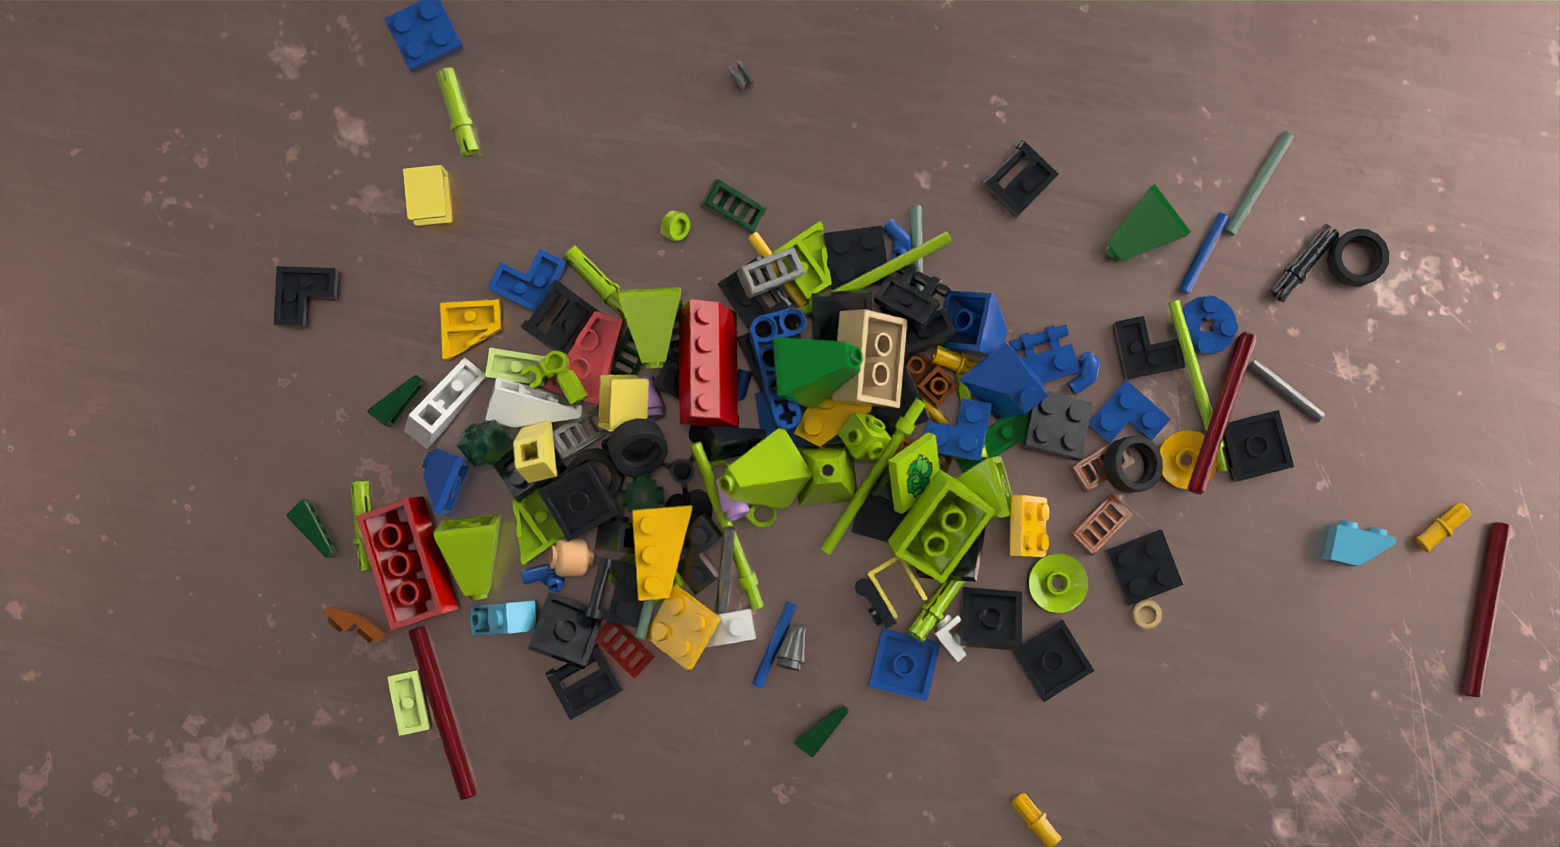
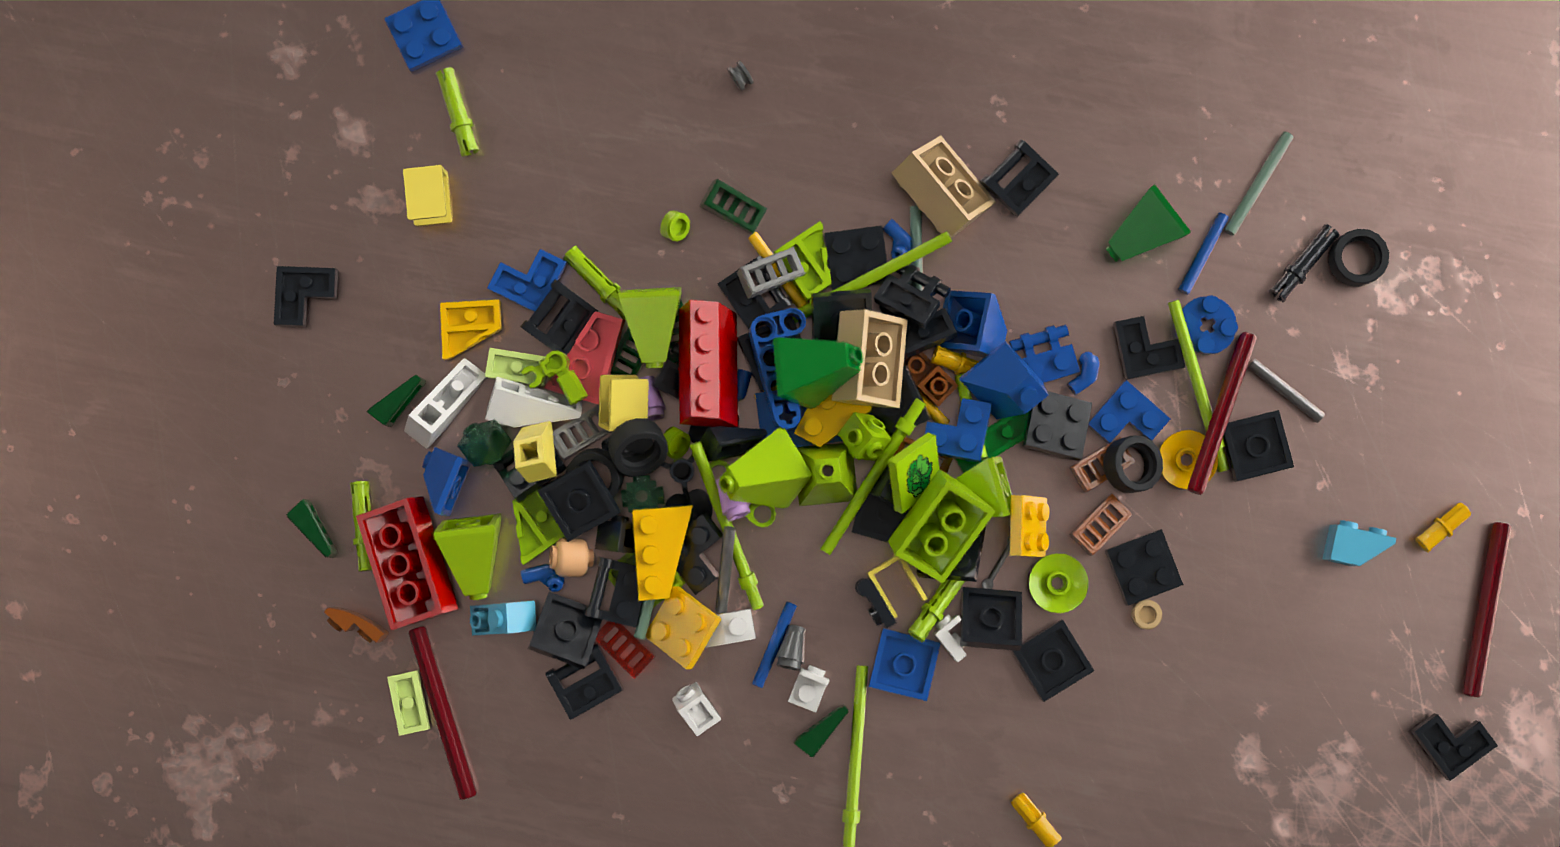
none -> lime tile [663,426,690,459]
none -> white bracket [672,682,721,736]
none -> white bracket [788,665,829,713]
none -> lime bar [842,665,868,847]
none -> tan slope [891,136,996,238]
none -> flat silver hinge [982,536,1010,589]
none -> black plate [1411,713,1498,781]

